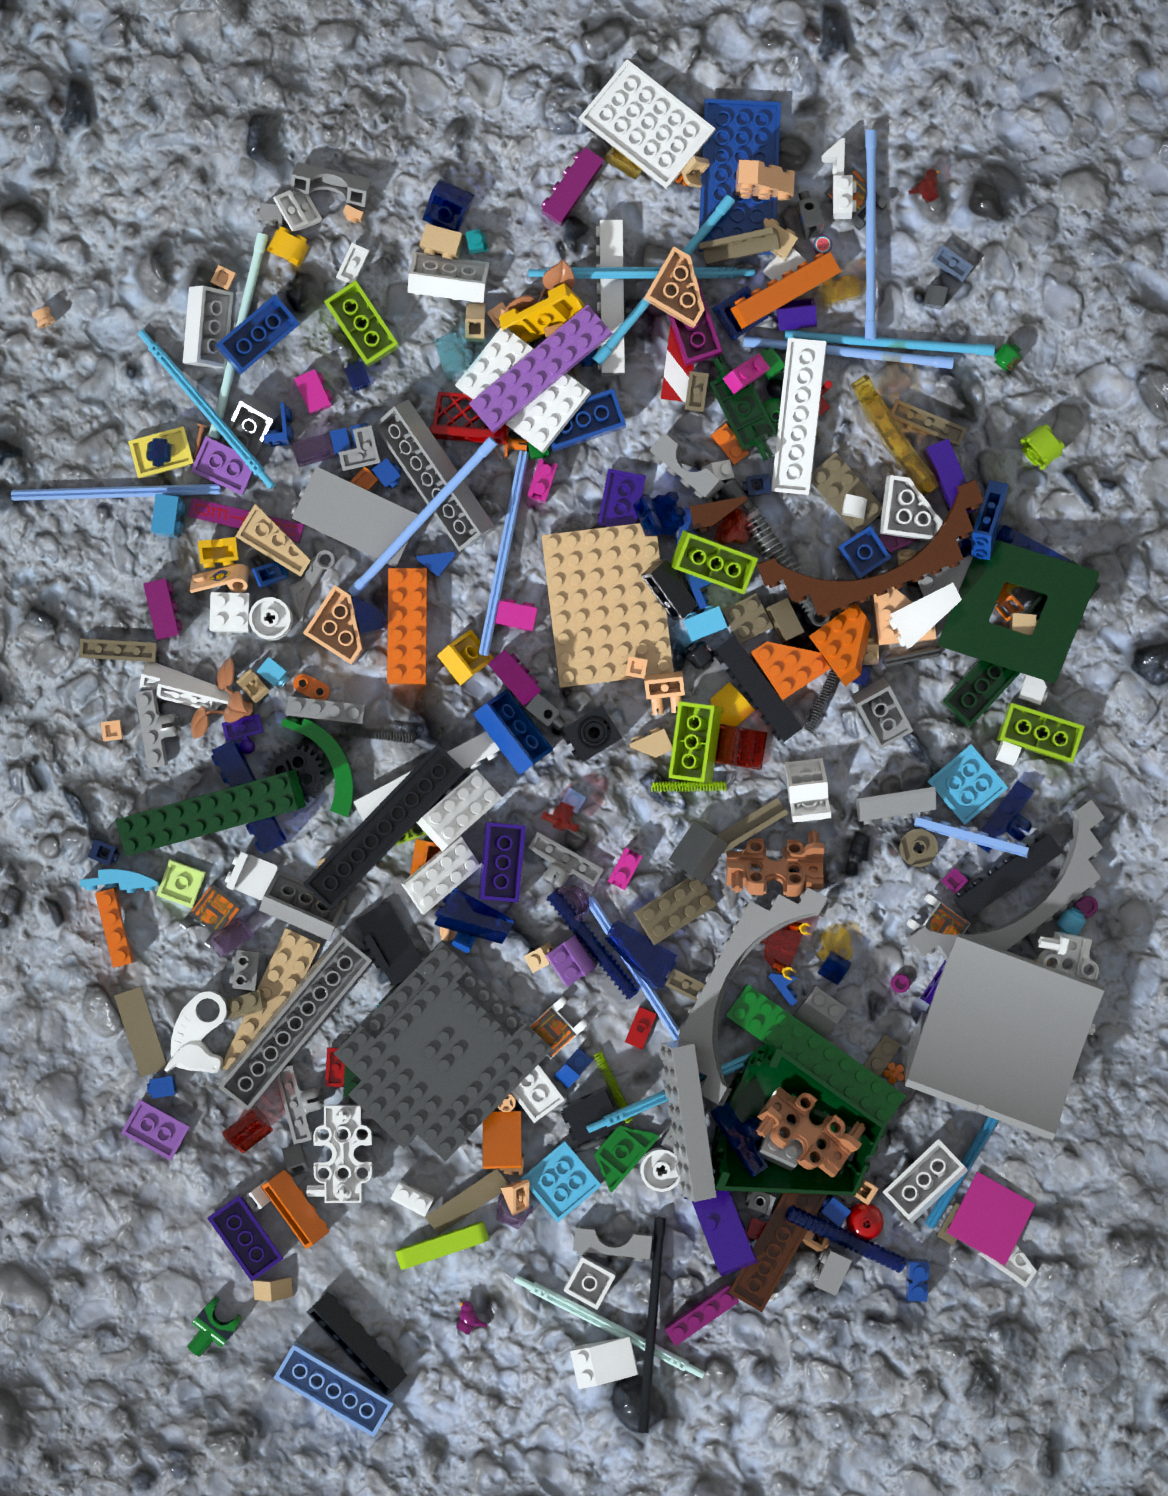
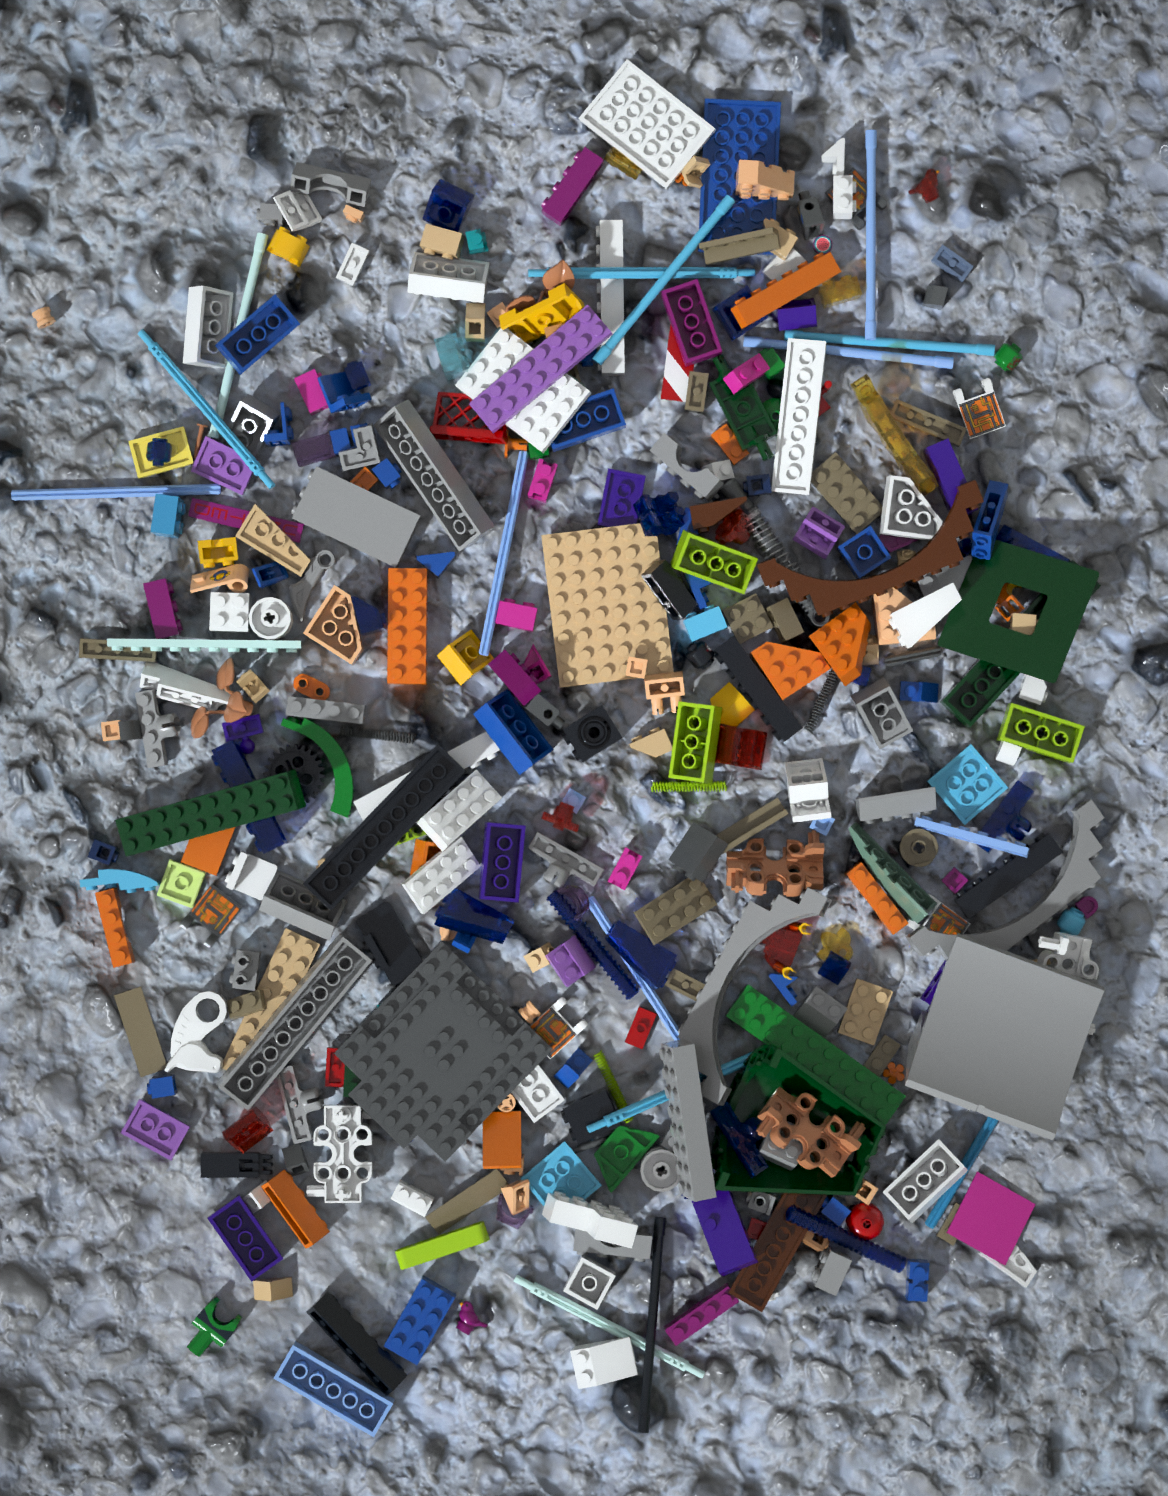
clear purple brick [207,917,255,958] -> none
light nougat plate [210,265,237,291] -> none
medium azure brick [256,657,290,688] -> none
lime brick [324,280,400,368] -> none
light blue piece [348,436,498,597] -> none
light nougat brick [643,246,705,328] -> none
white brick [842,494,867,519] -> none
magenta tile [890,973,910,993] -> none
lime brick [1019,424,1065,470] -> none
none -> light aqua plate [107,638,302,653]
none -> dark grey brick [118,720,143,741]
none -> orange tile [181,827,236,876]
none -> black hinge [201,1152,273,1178]
none -> blue bracket [317,372,372,413]
none -> blue brick [384,1275,456,1365]
none -> light nougat wheel [518,1000,542,1024]
none -> dark pink slope [524,644,552,685]
none -> white brick [542,1191,638,1248]
none -> medium lavender brick [792,507,845,559]
none -> light blue plate [809,817,835,836]
none -> tan plate [837,978,893,1045]
none -> orange arch [844,862,908,935]
none -> sand green wedge [849,822,937,924]
none -> blue slope [899,681,939,703]
none -> flag [953,378,1006,439]

